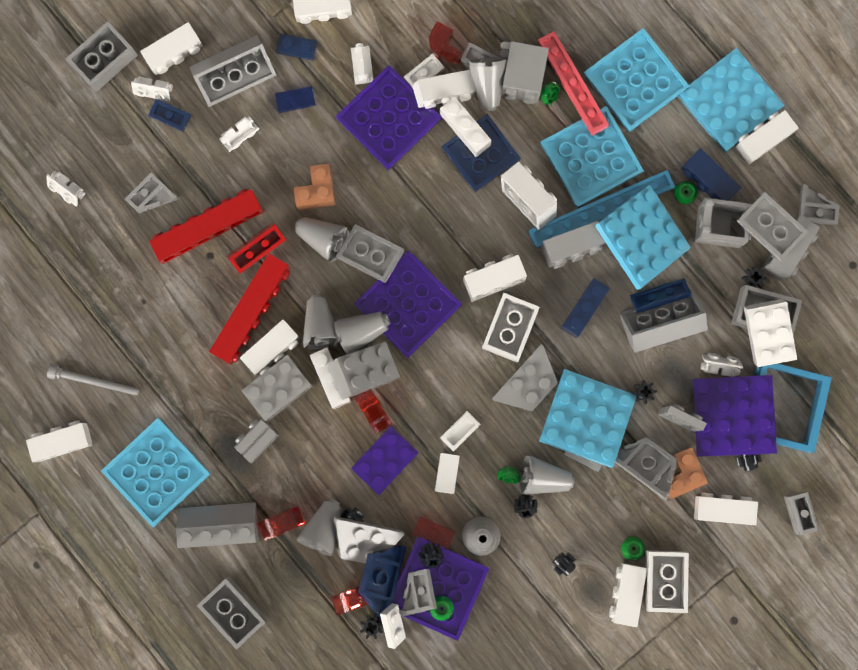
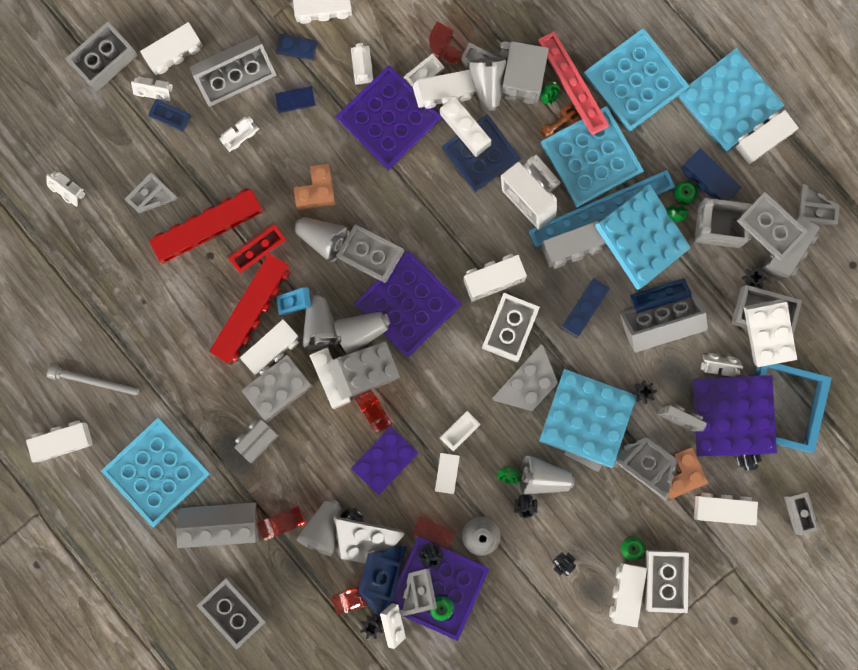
none -> dark azure plate [276,287,311,315]
none -> white hinge [525,155,561,193]
none -> dark orange hinge [540,104,582,139]
none -> green plate [666,205,689,222]

